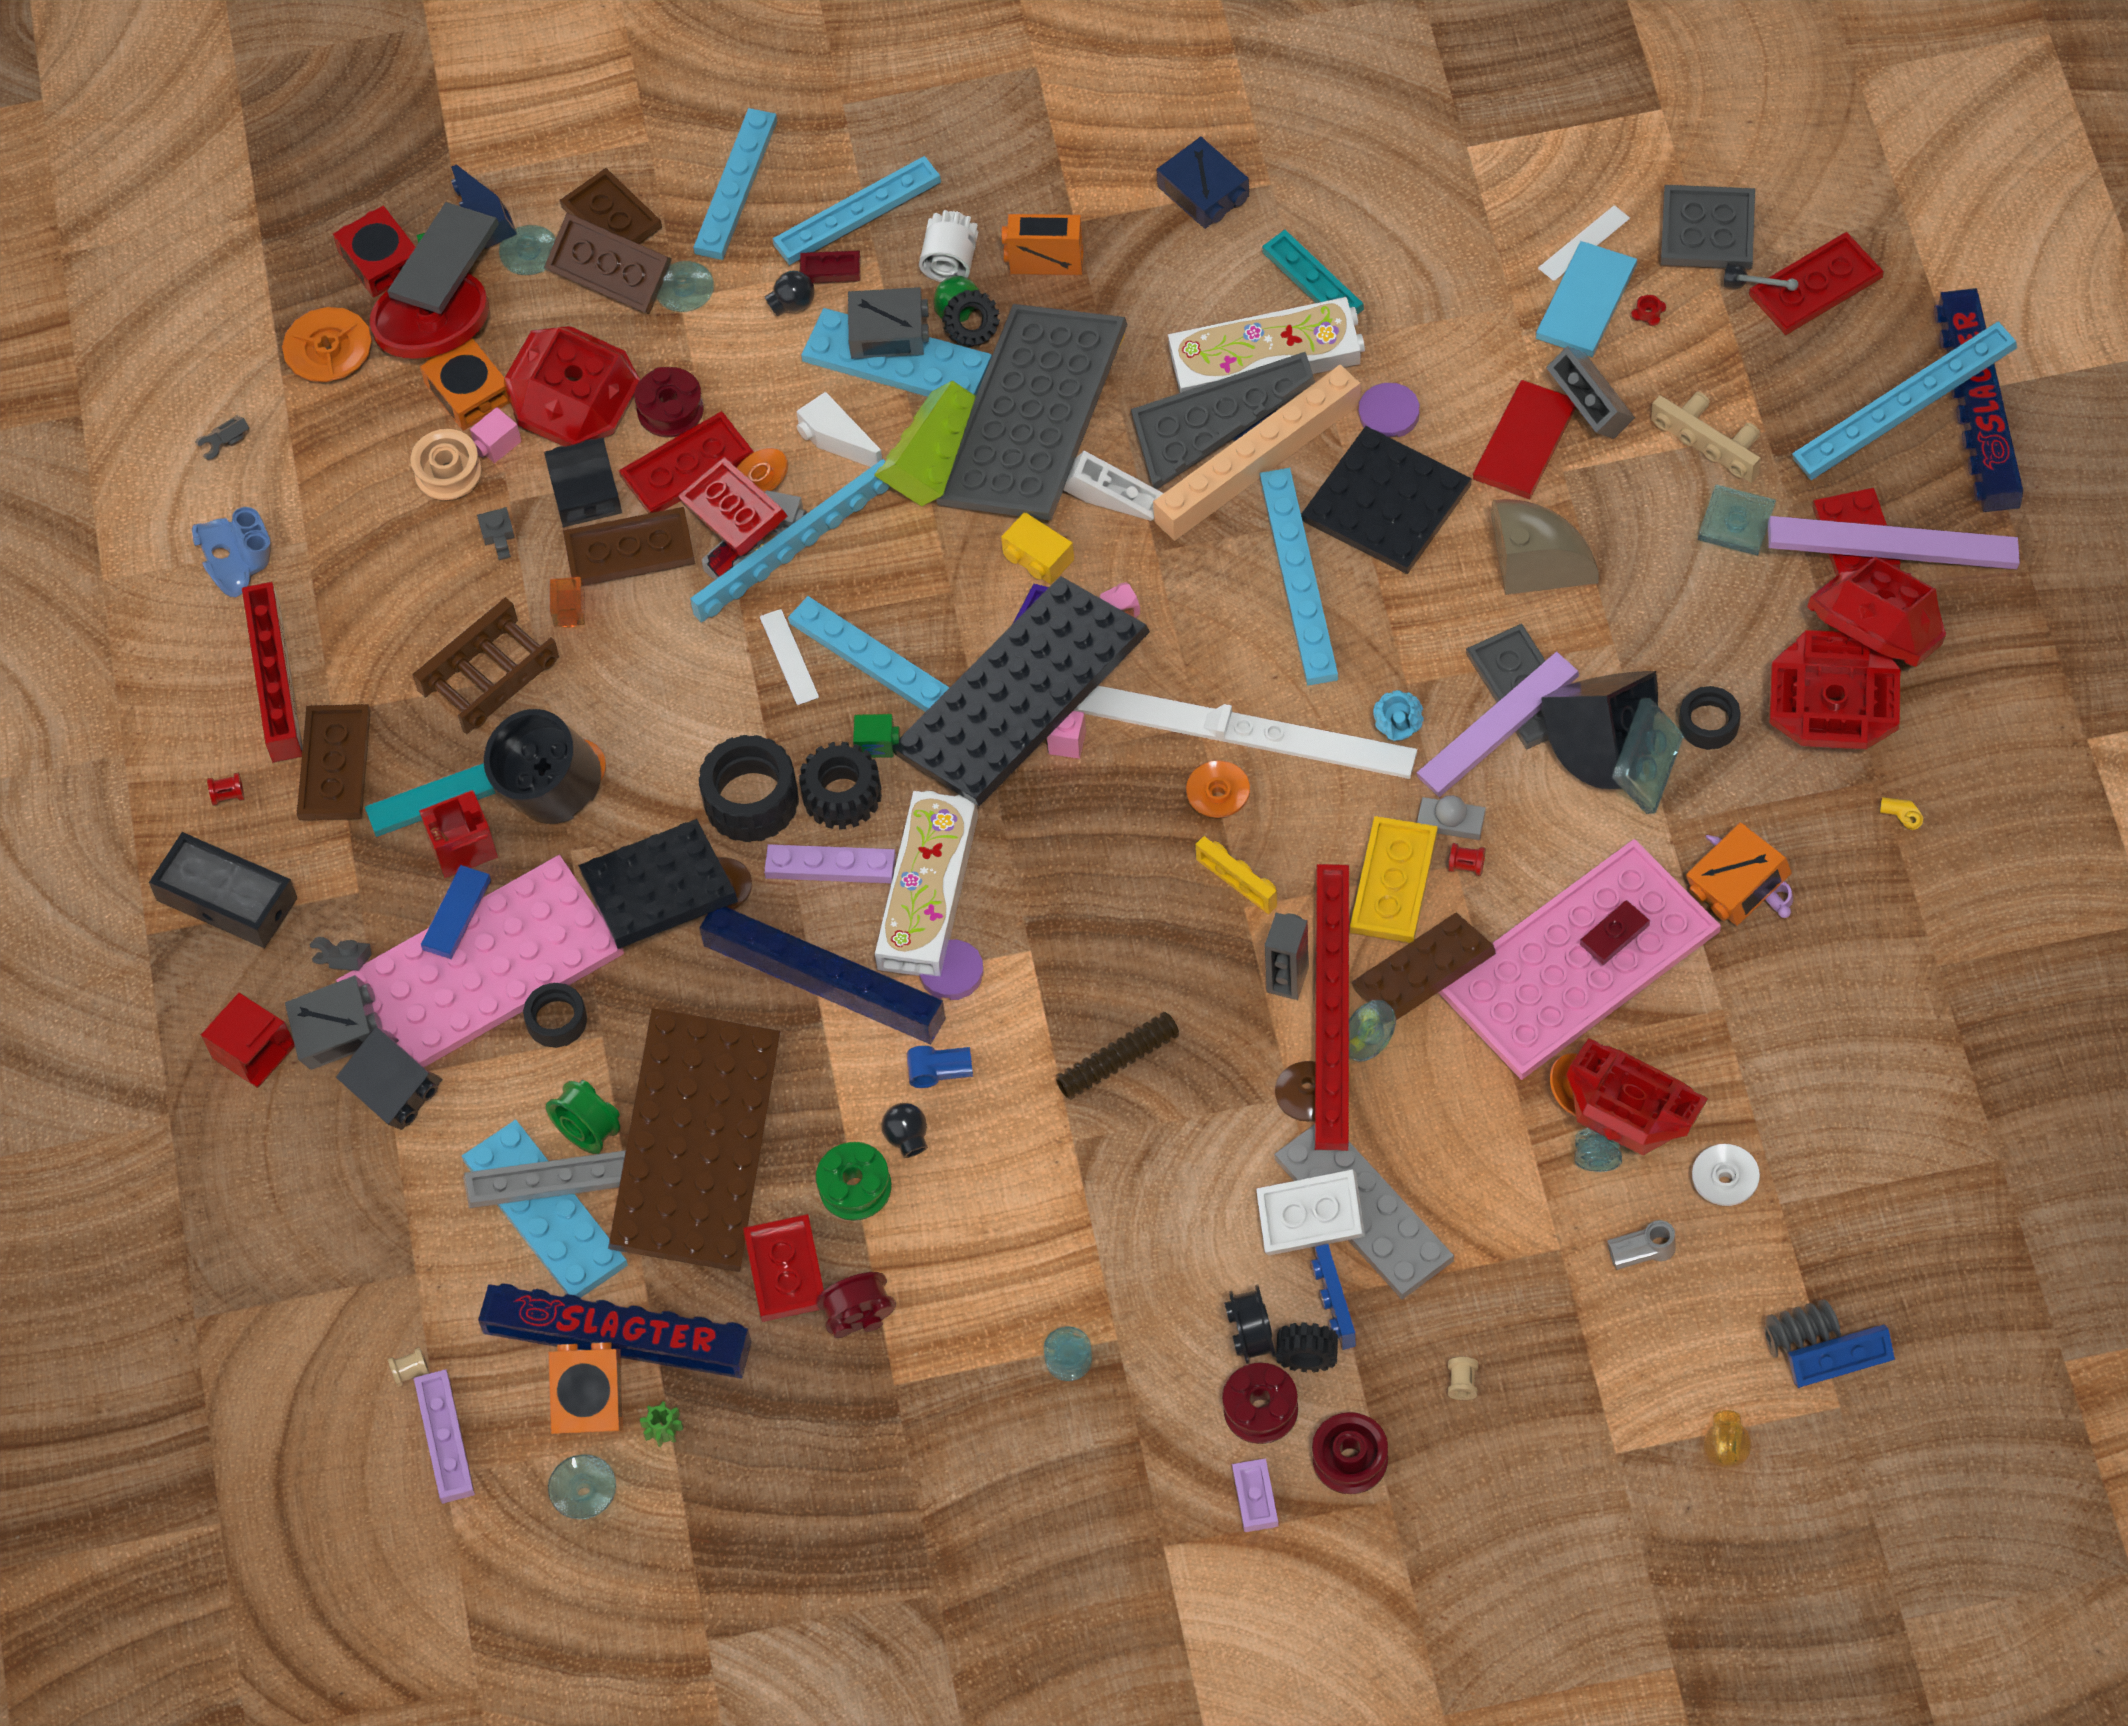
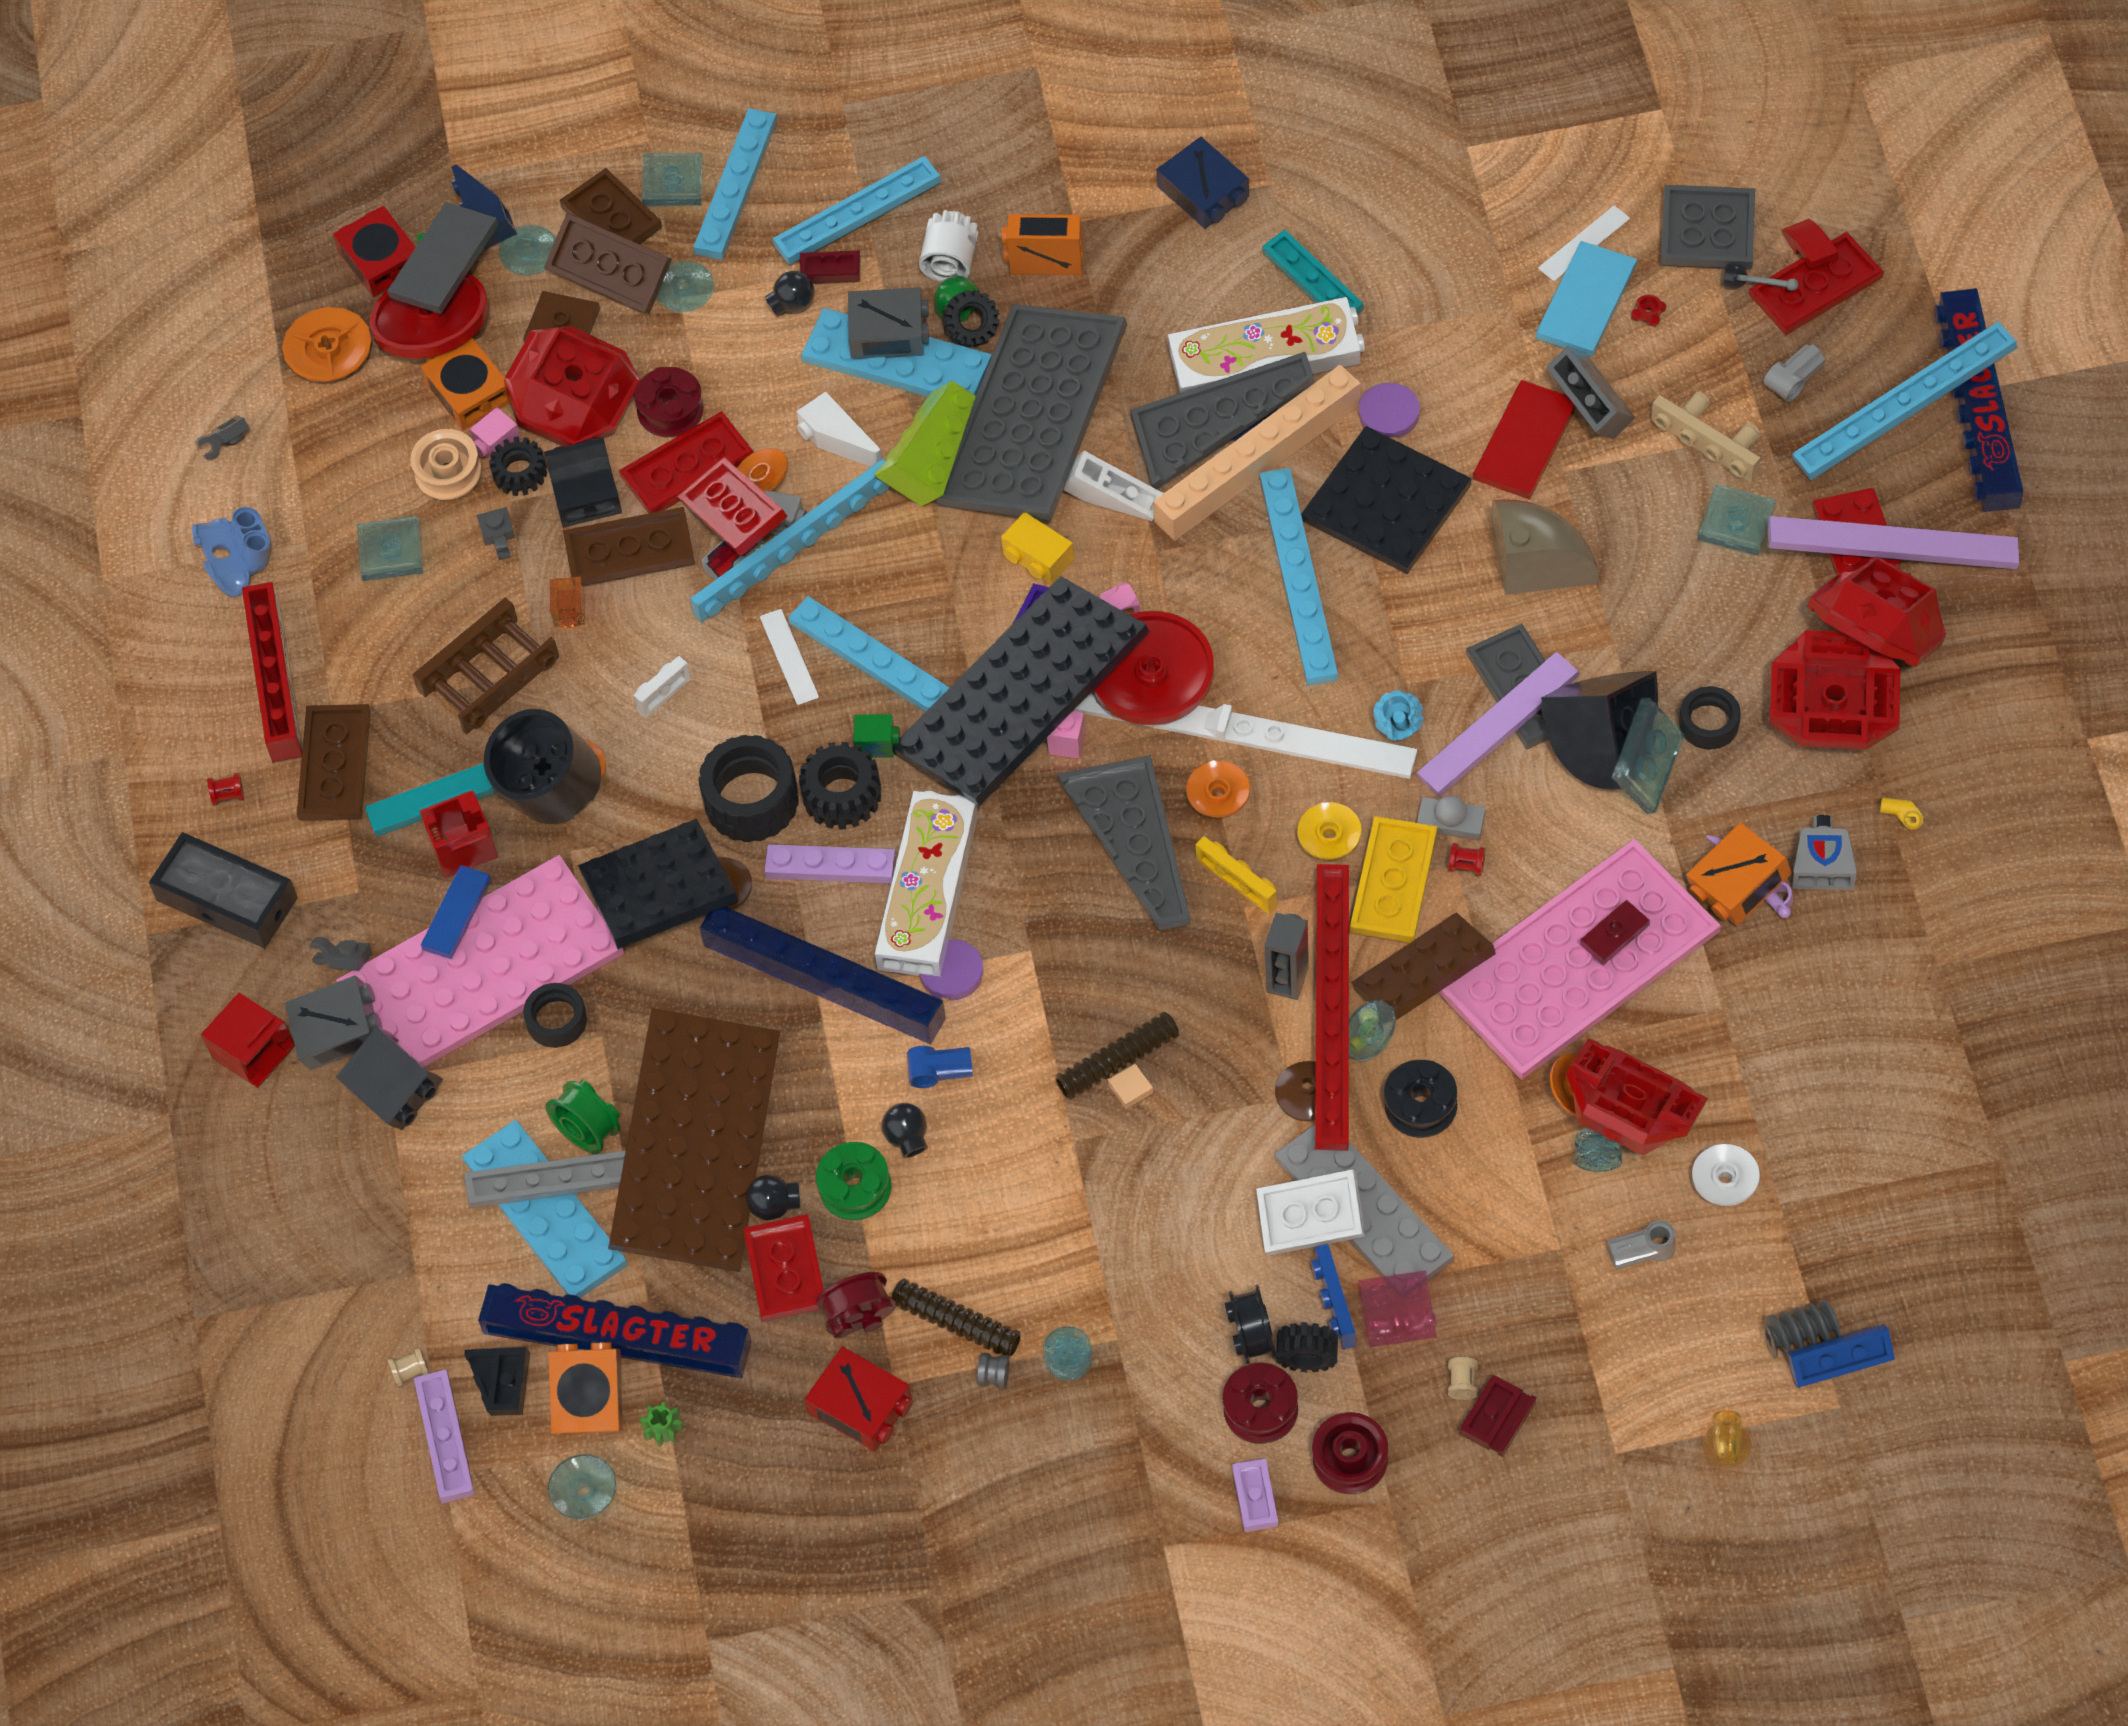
none -> clear light blue plate [357,516,423,581]
none -> black wing [464,1347,530,1416]
none -> black tyre [489,437,547,496]
none -> reddish brown plate [523,291,600,342]
none -> white plate [633,656,691,719]
none -> clear light blue plate [642,153,703,206]
none -> black piece [746,1175,800,1221]
none -> red brick [804,1346,913,1452]
none -> dark brown piece [892,1278,1021,1357]
none -> flat silver wheel [977,1352,1010,1389]
none -> dark grey wing [1057,755,1191,931]
none -> red dish [1092,611,1214,725]
none -> light nougat tile [1108,1064,1153,1109]
none -> yellow dish [1297,802,1362,860]
none -> clear pink hinge [1359,1270,1437,1347]
none -> black wheel [1384,1060,1458,1138]
none -> dark red plate [1459,1375,1536,1457]
none -> light grey piece [1763,344,1826,402]
none -> red slope [1782,219,1838,270]
none -> light grey torso [1792,815,1857,890]

